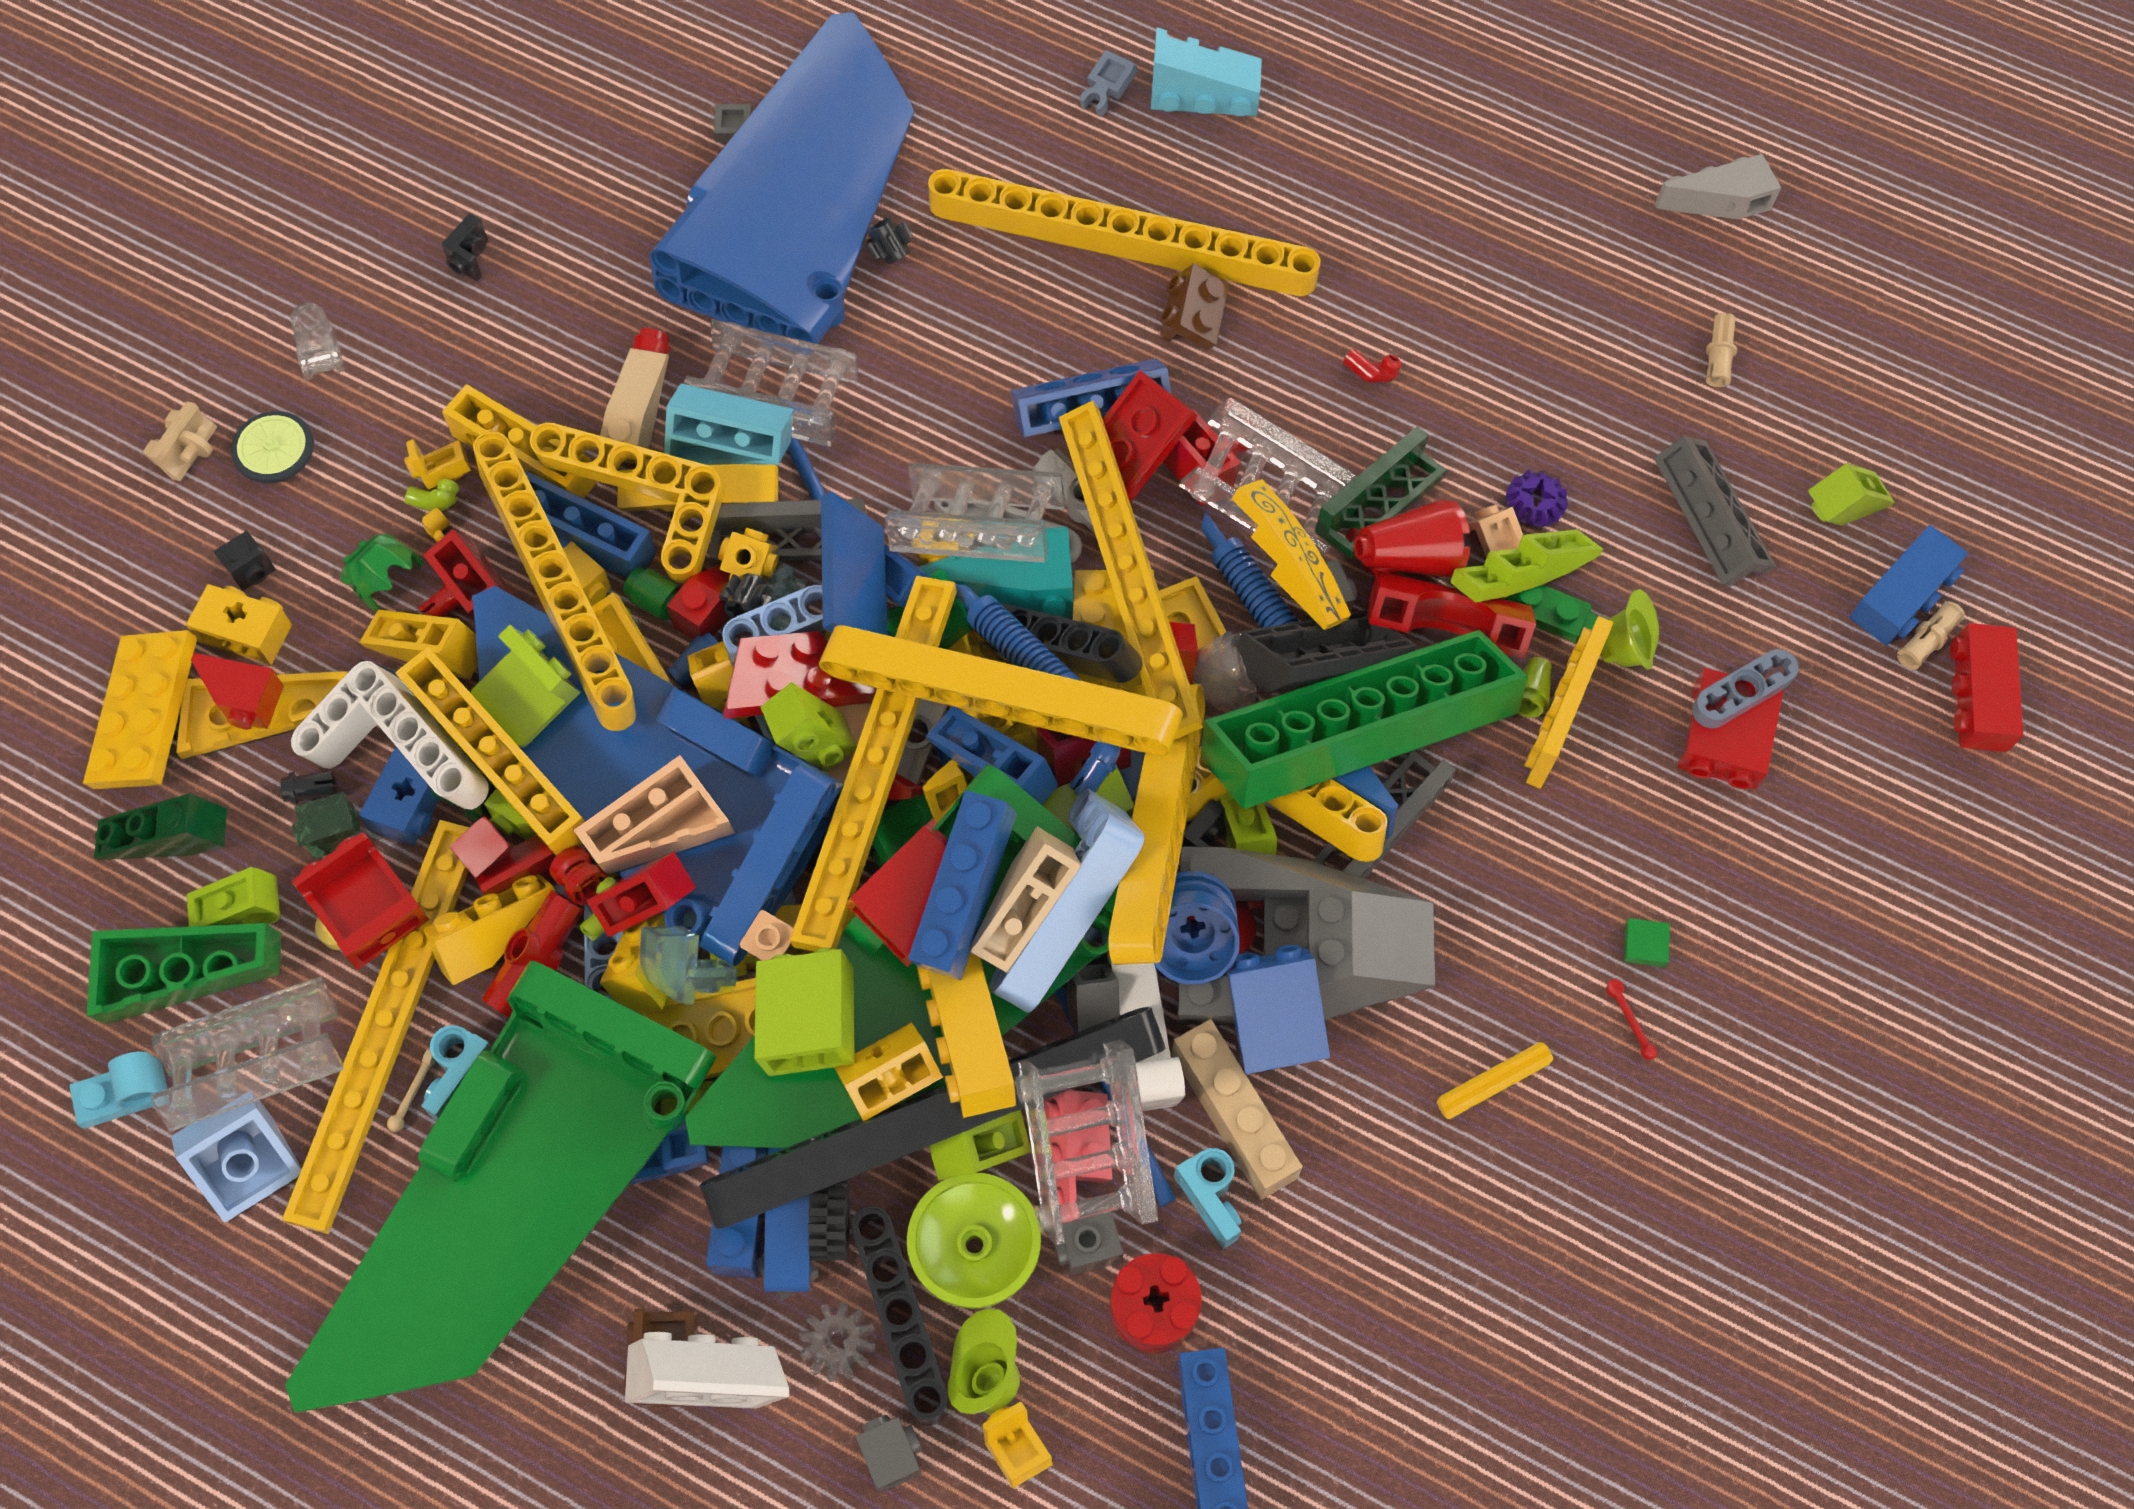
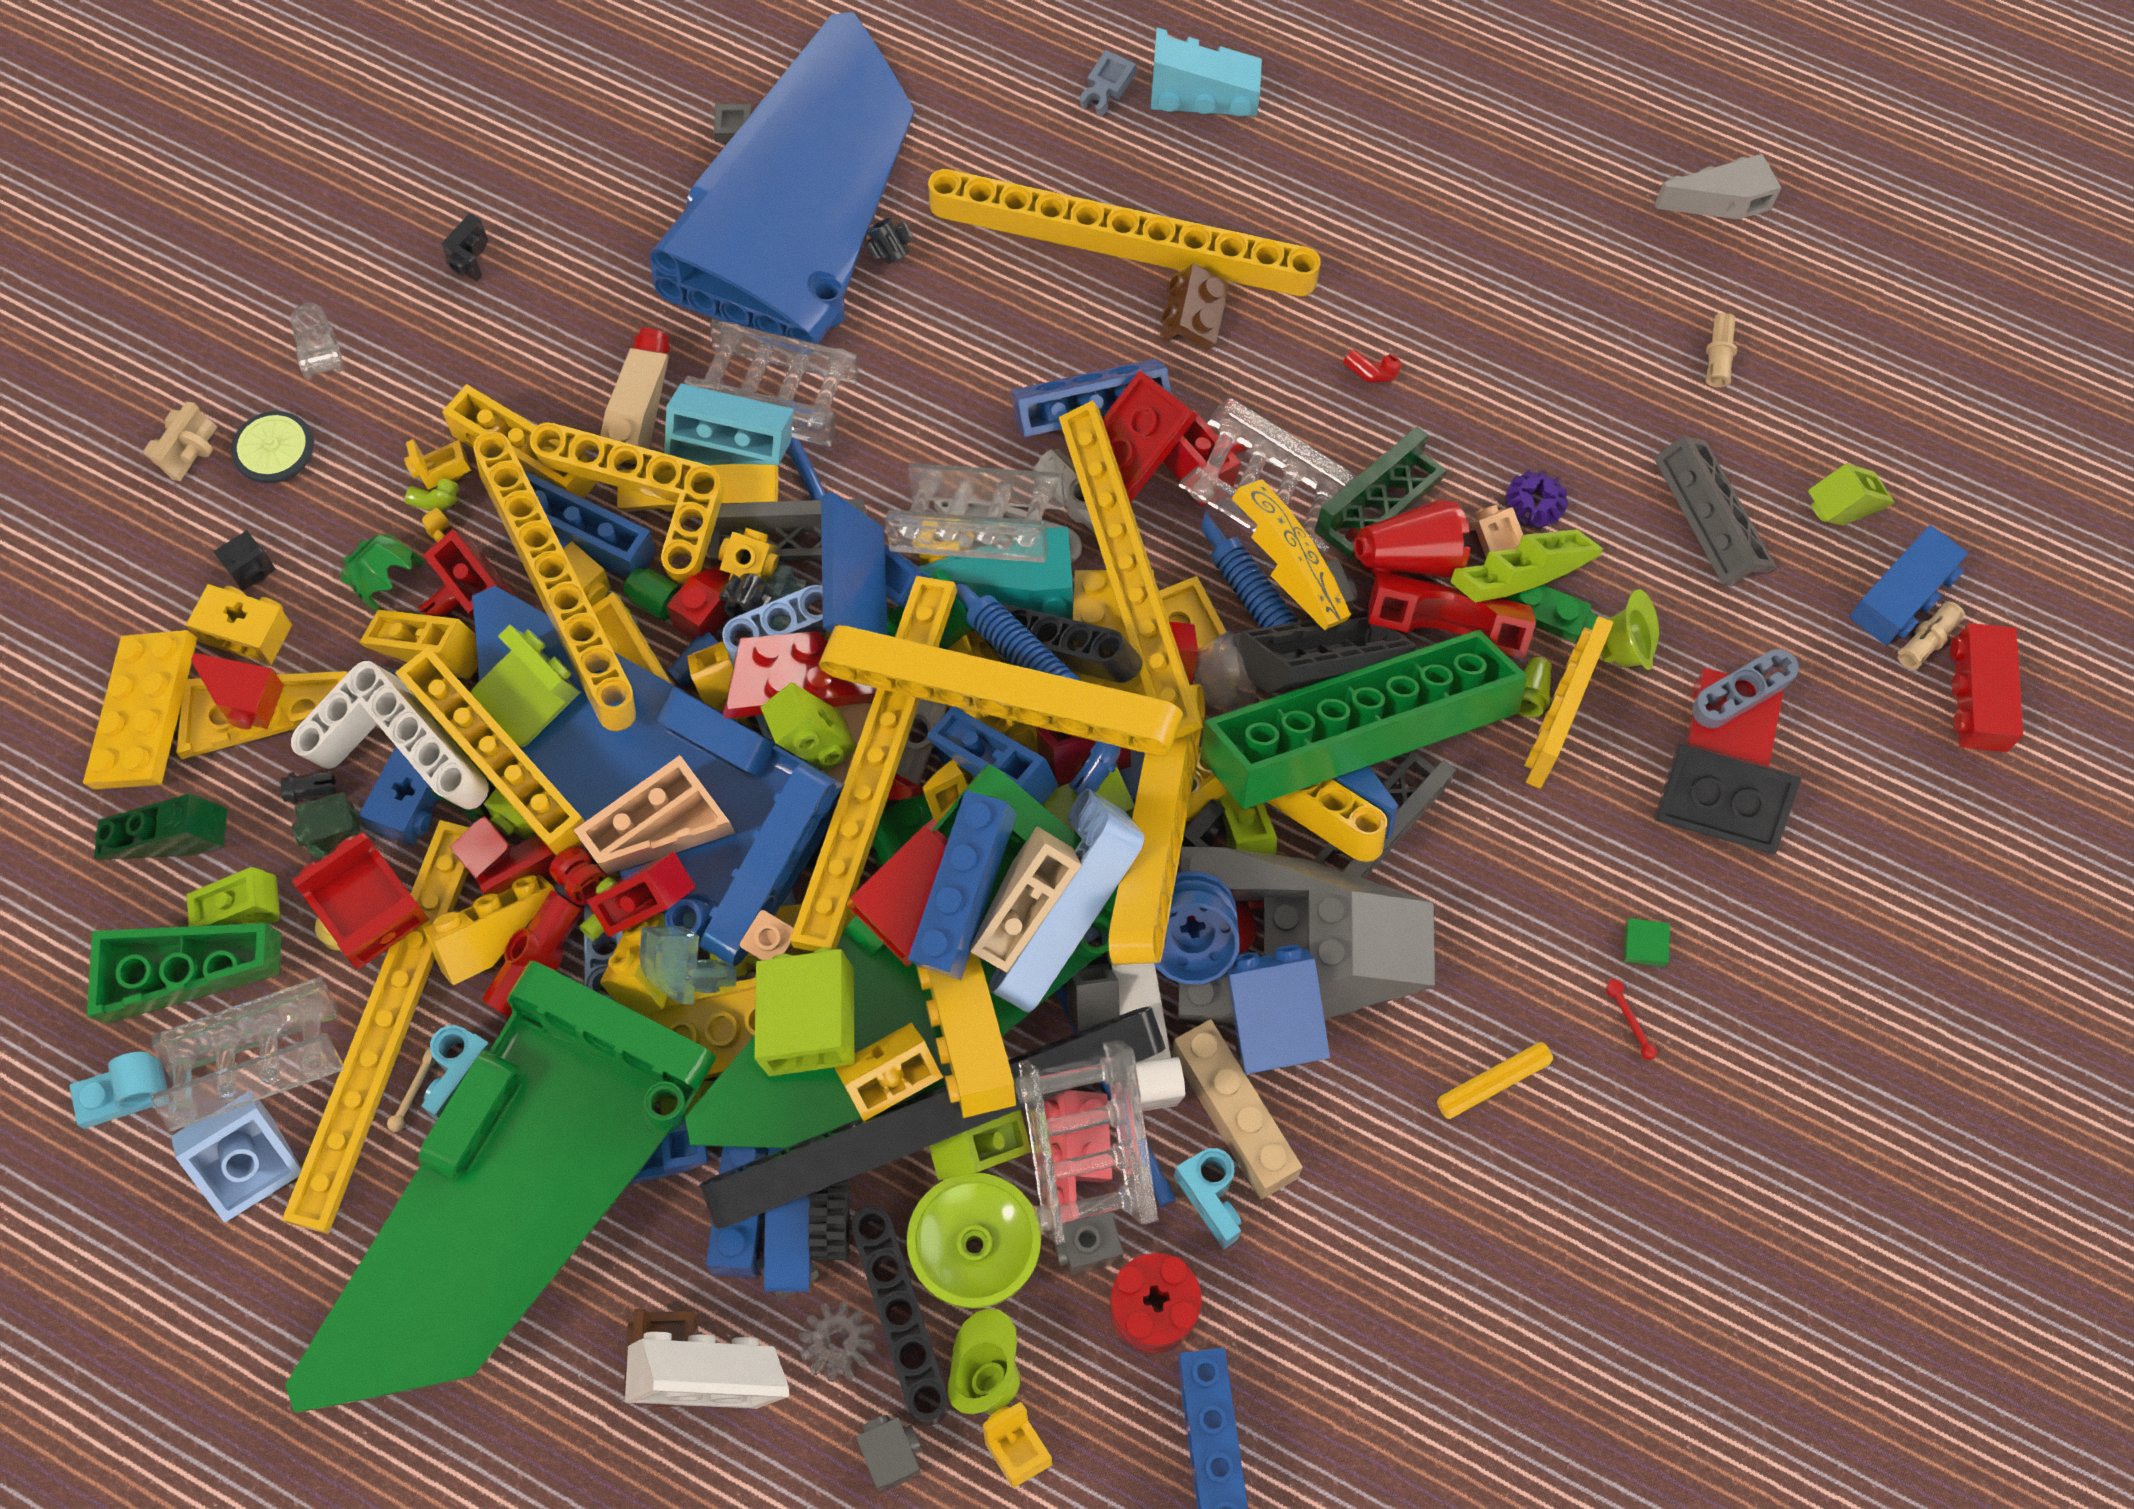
none -> black tile [1654,741,1802,855]

